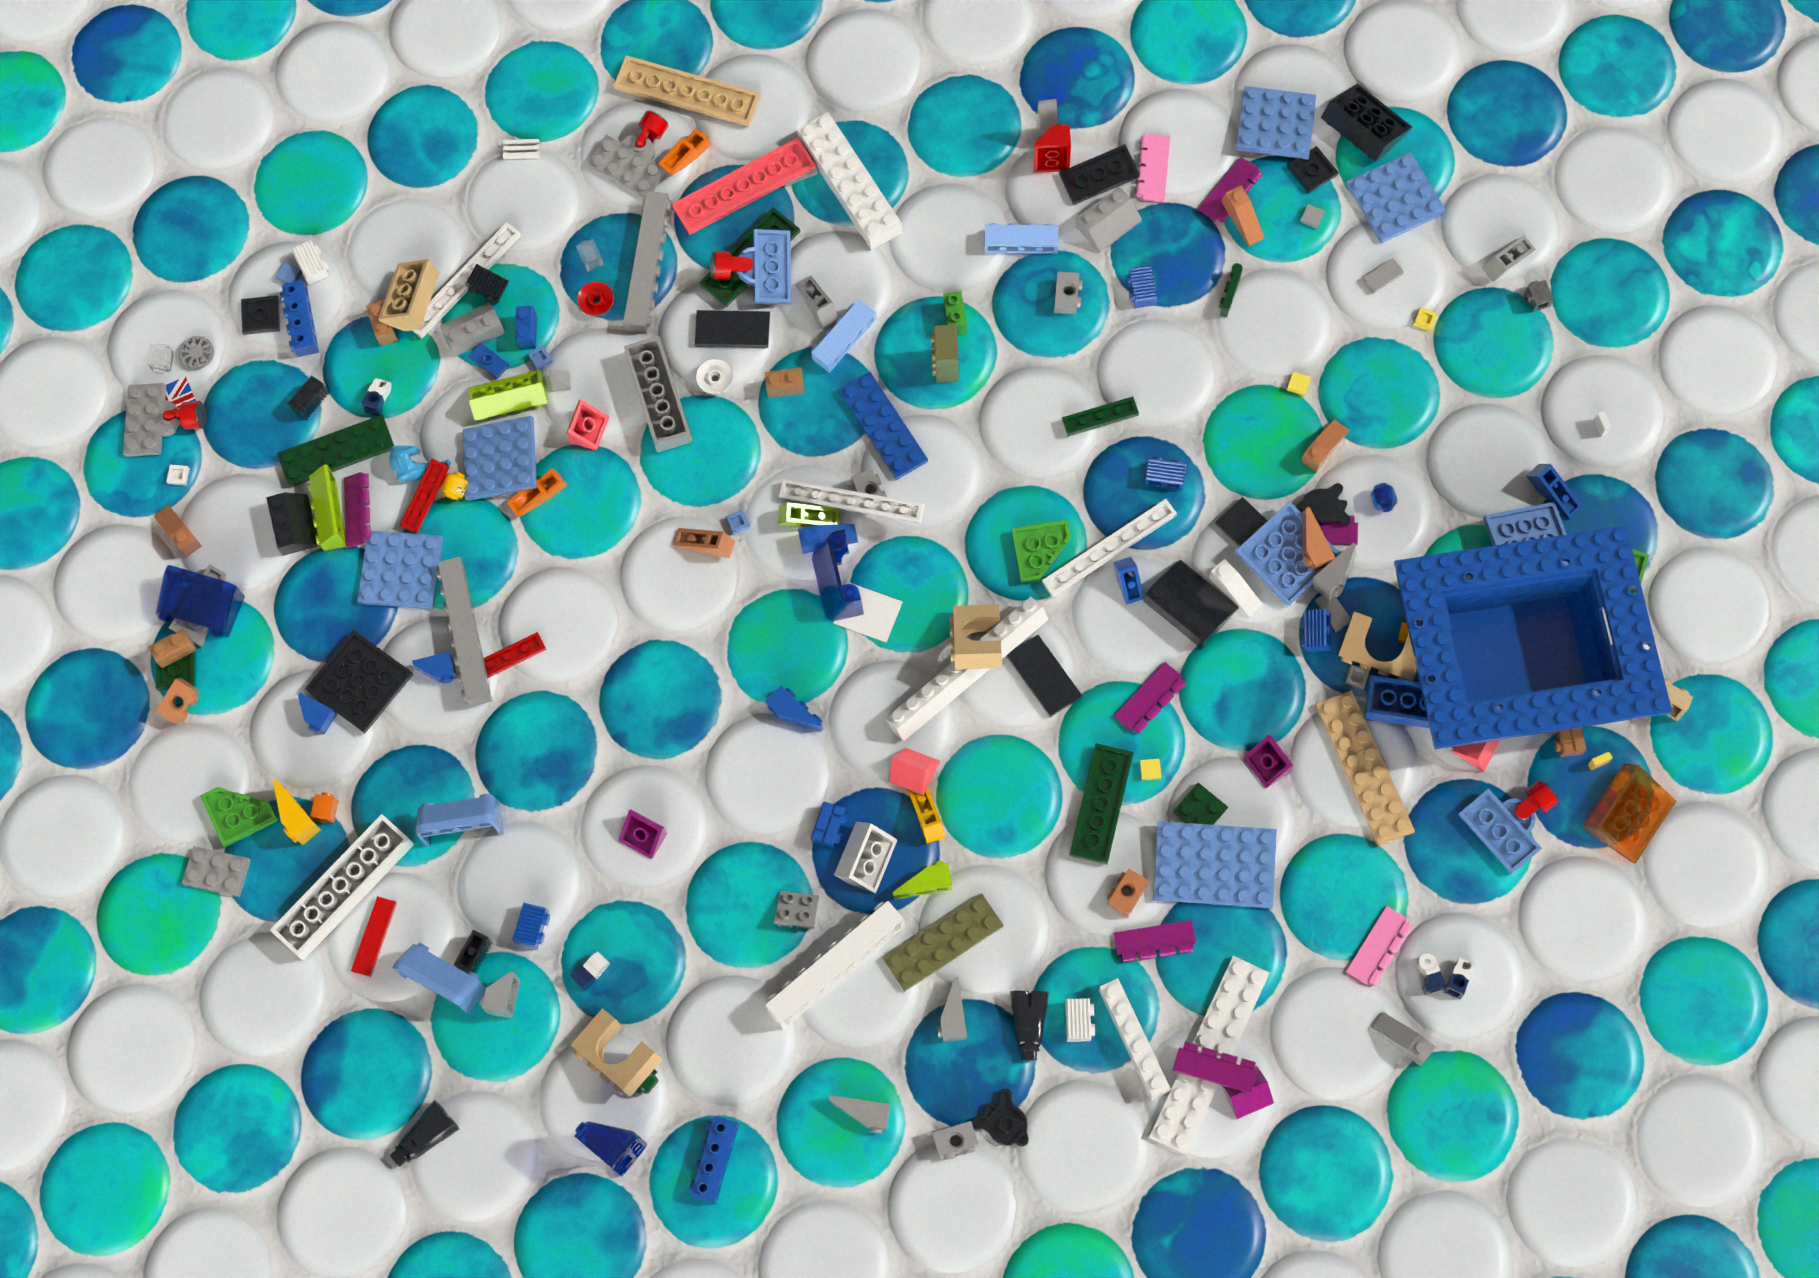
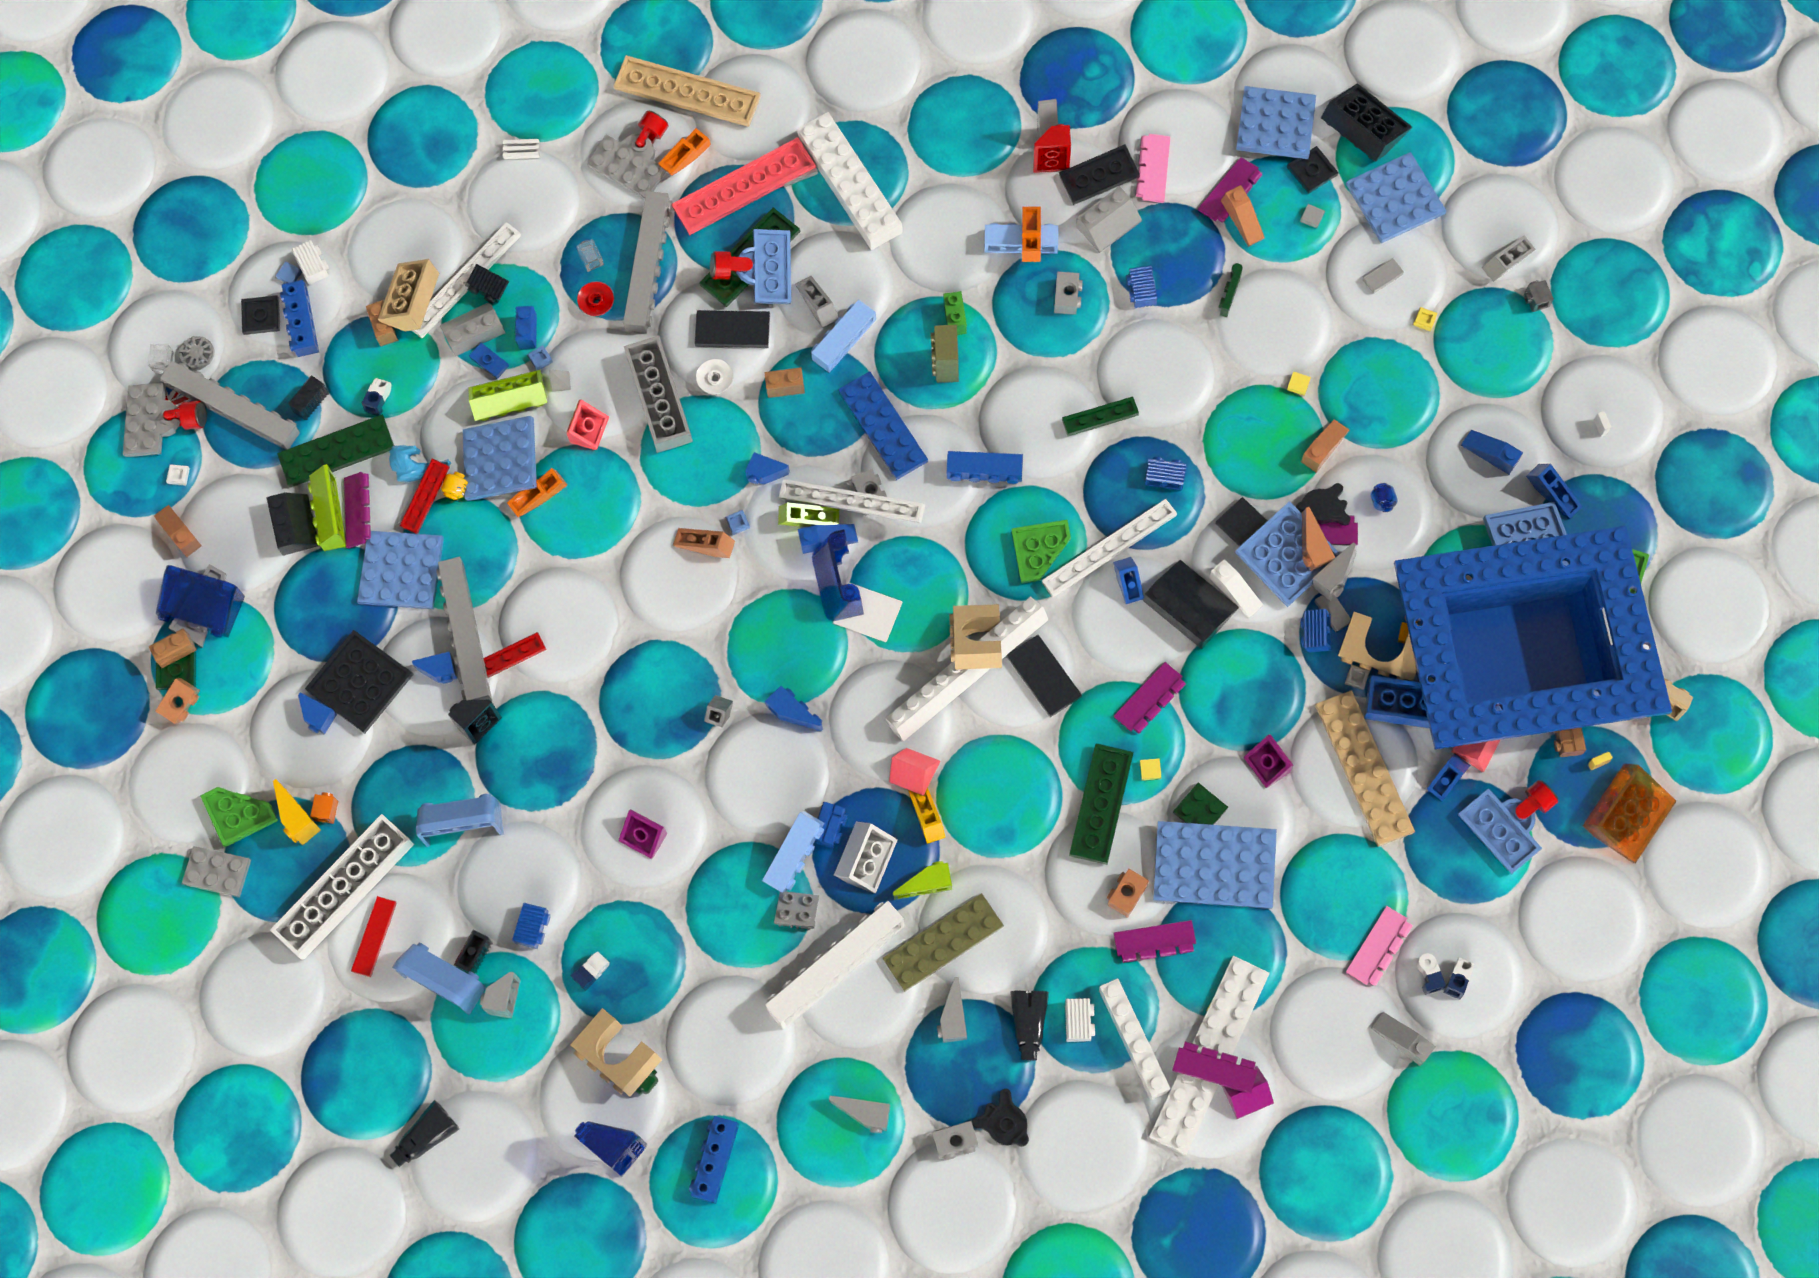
none -> light grey brick [160,361,300,450]
none -> black slope [448,699,502,745]
none -> flat silver brick [704,695,733,727]
none -> blue slope [745,452,790,485]
none -> light blue brick [762,811,824,893]
none -> blue brick [946,451,1023,484]
none -> orange slope [1022,206,1041,262]
none -> blue slope [1427,754,1471,801]
none -> blue slope [1461,430,1523,475]

